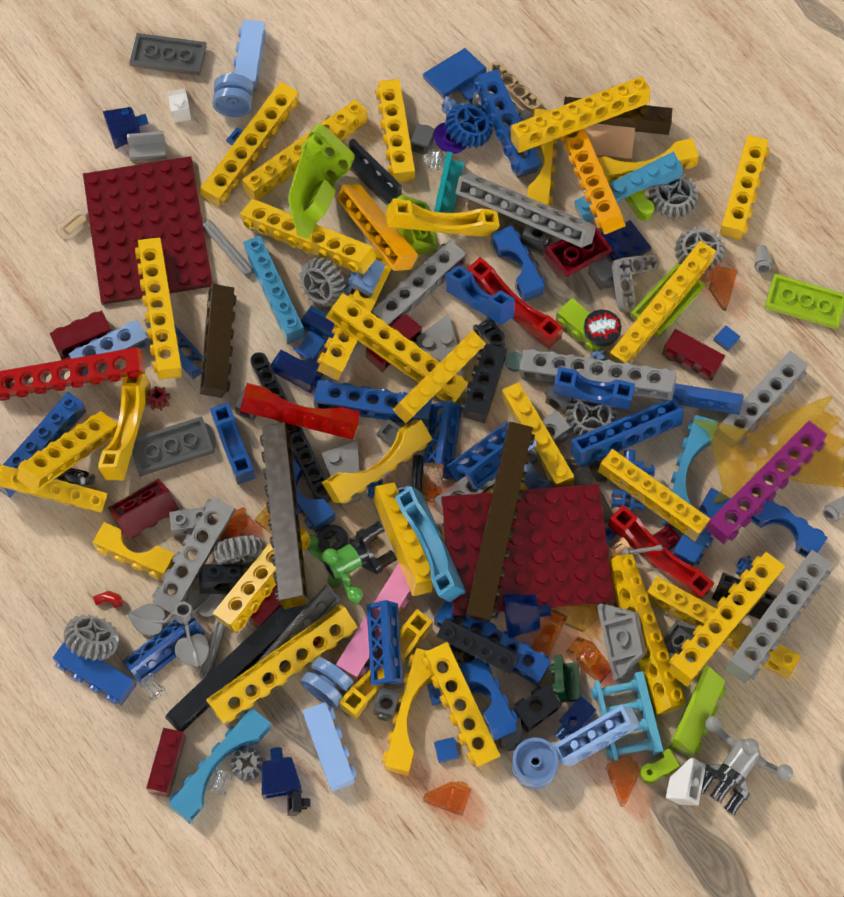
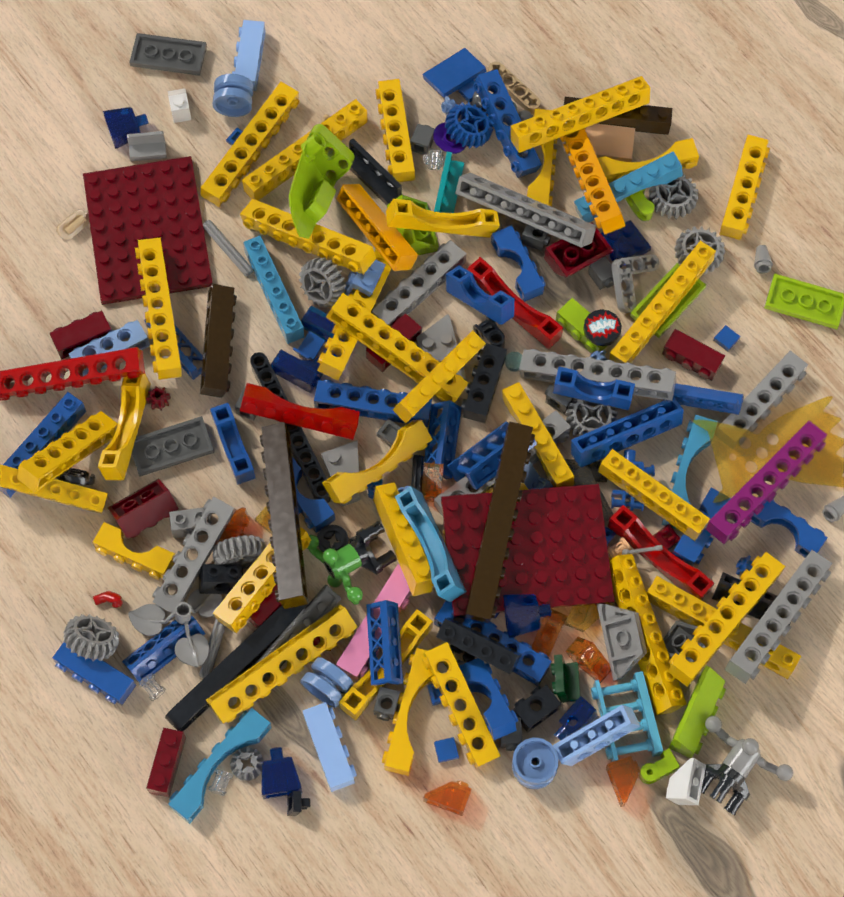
clear orange slope [707,265,738,311] -> none

